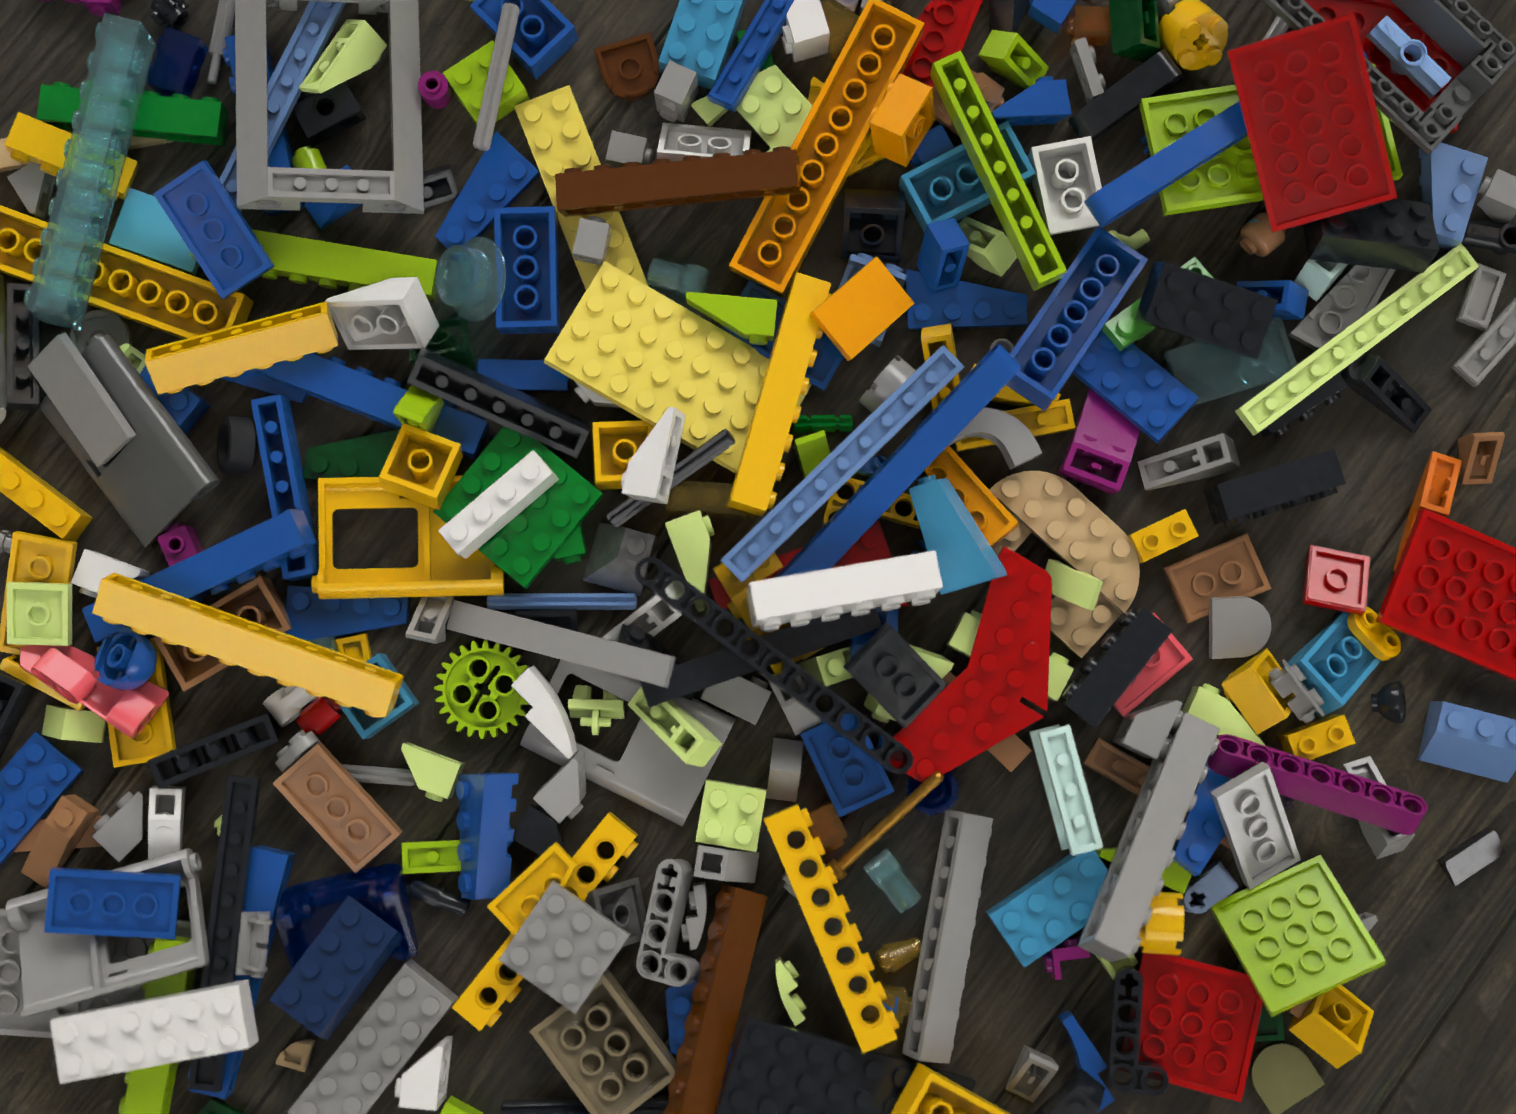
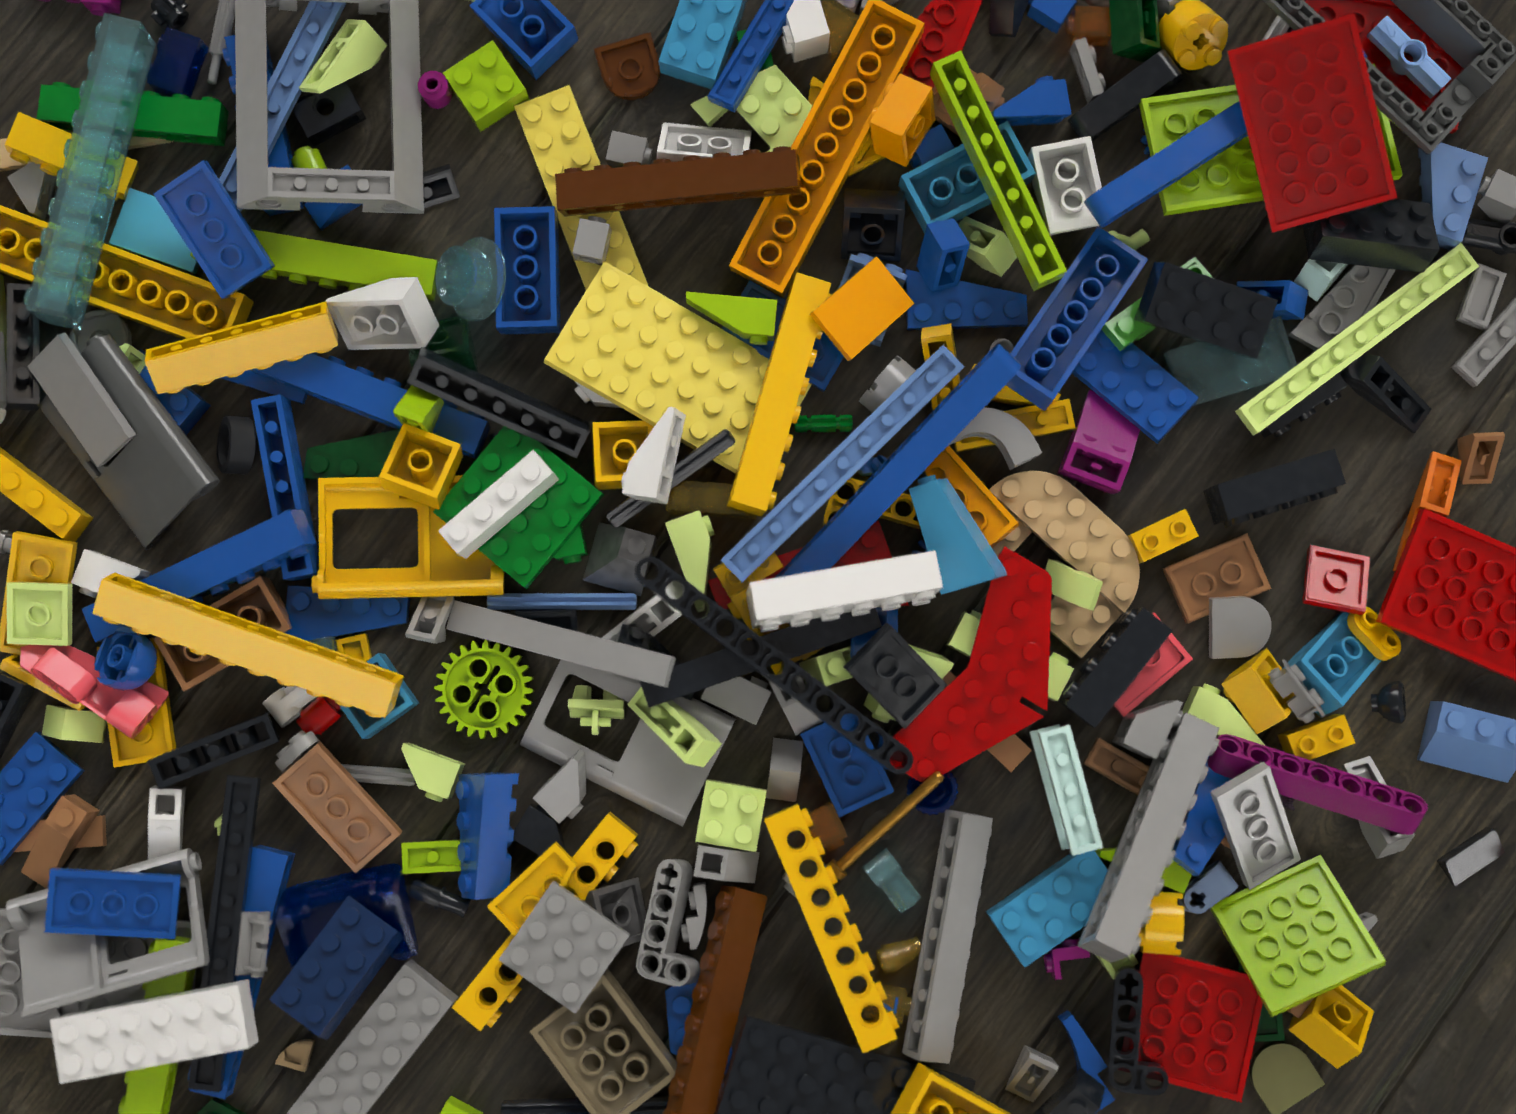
light grey slope [92,791,143,862] -> none
magenta brick [157,523,203,567] -> none
white slope [395,1036,453,1111] -> none
blue wing [435,131,540,259] -> none
light grey axle [473,3,520,151] -> none
blue tile [478,359,569,392] -> none
white slope [511,665,578,760] -> none
clear light blue piece [647,258,710,298] -> none
light grey brick [654,60,699,123] -> none
yellowish green slope [775,957,807,1026] -> none
lime slope [794,430,831,479] -> none
lime slope [978,30,1049,89] -> none
light grey slope [1138,433,1241,491] -> none
medium nougat head [1240,212,1286,257] -> none

